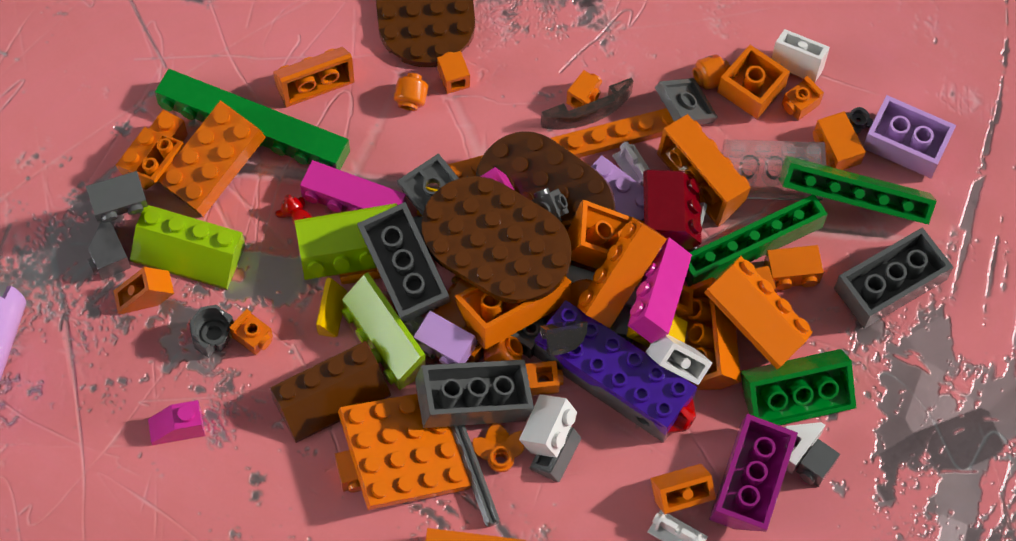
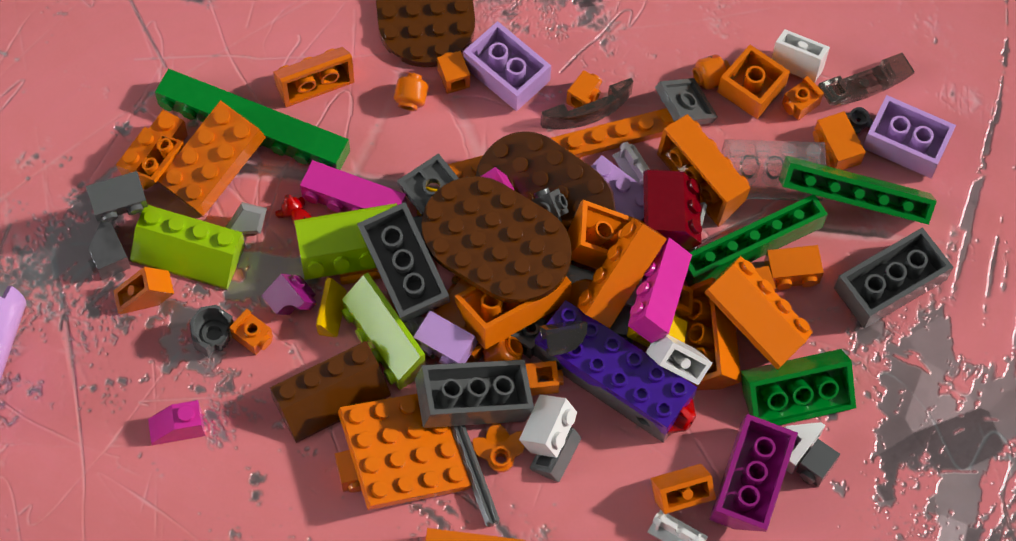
none -> light grey piece [226,202,267,235]
none -> magenta brick [261,274,317,315]
none -> lavender brick [463,21,551,111]
none -> clear smoke slope [818,53,915,105]

